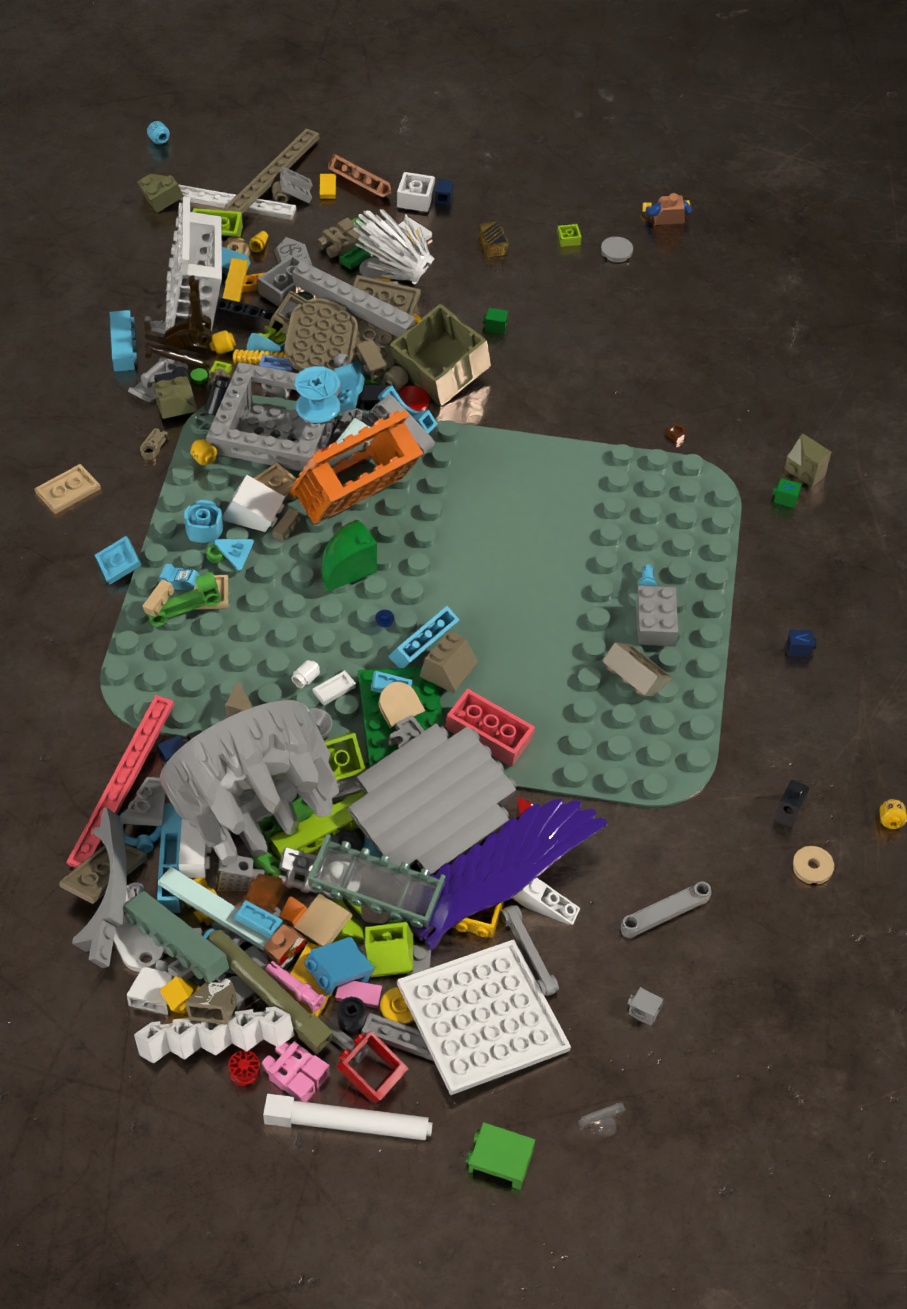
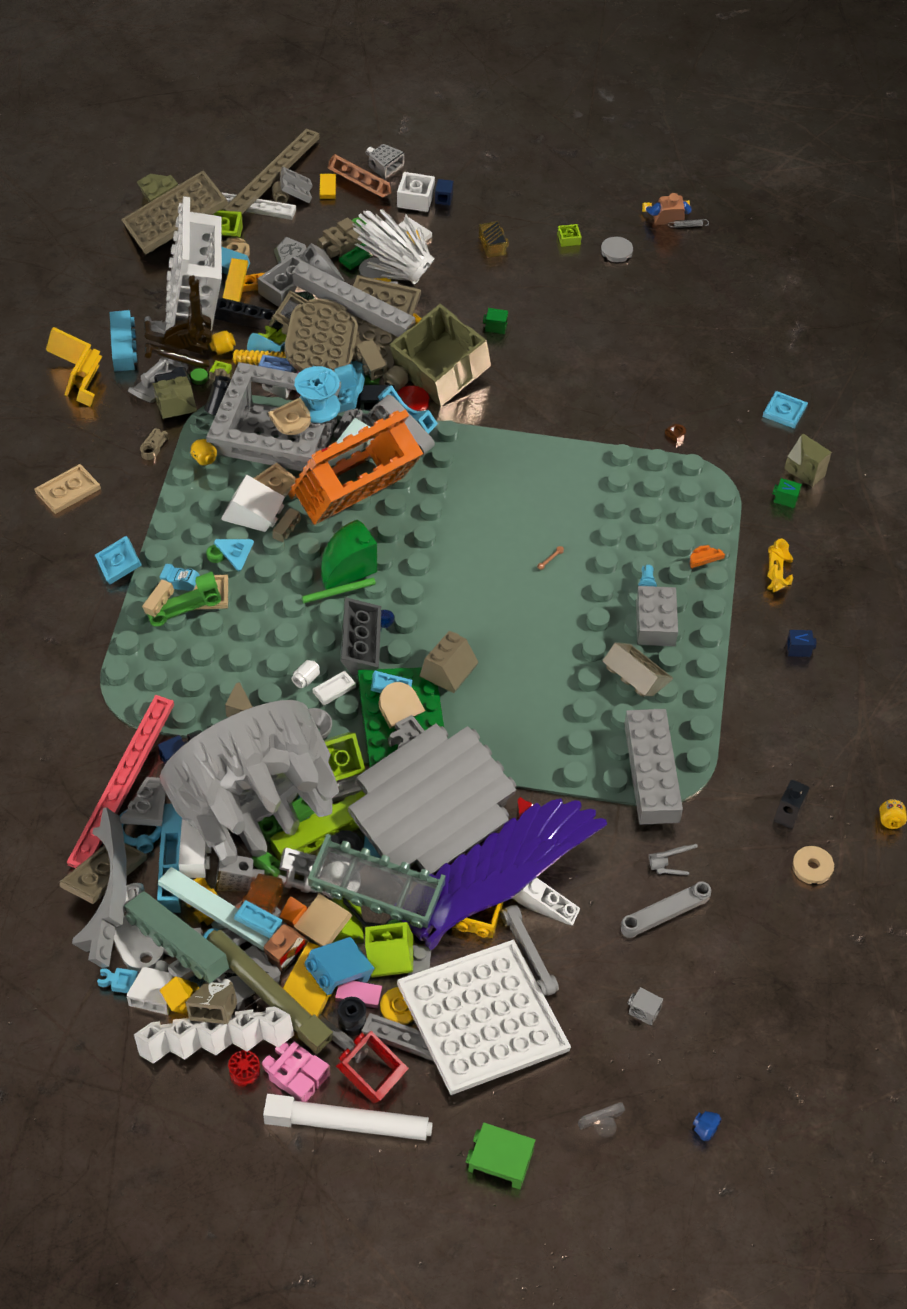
medium azure head [147,121,170,145] -> none
medium azure brick [184,500,223,543] -> none
yellow cone [249,231,268,252] -> none
bright pink pin [265,961,325,1013] -> none
light grey hinge [334,353,348,367] -> none
medium azure brick [388,606,459,669] -> none
coral brick [444,689,535,767] -> none
none -> yellow piece [46,327,102,407]
none -> medium azure plate [97,968,138,993]
none -> dark tan plate [121,170,229,255]
none -> tan tile [268,397,311,435]
none -> light grey slope [301,243,344,281]
none -> bright green bar [302,577,376,603]
none -> dark grey slope [341,597,381,676]
none -> light grey torso [366,144,404,179]
none -> nougat hinge [537,546,564,570]
none -> light grey brick [624,709,683,825]
none -> light grey plant [649,844,698,875]
none -> light grey piece [668,219,709,228]
none -> orange plate [689,545,725,568]
none -> blue cone [693,1111,722,1141]
none -> medium azure tile [762,391,808,429]
none -> yellow piece [767,538,793,592]

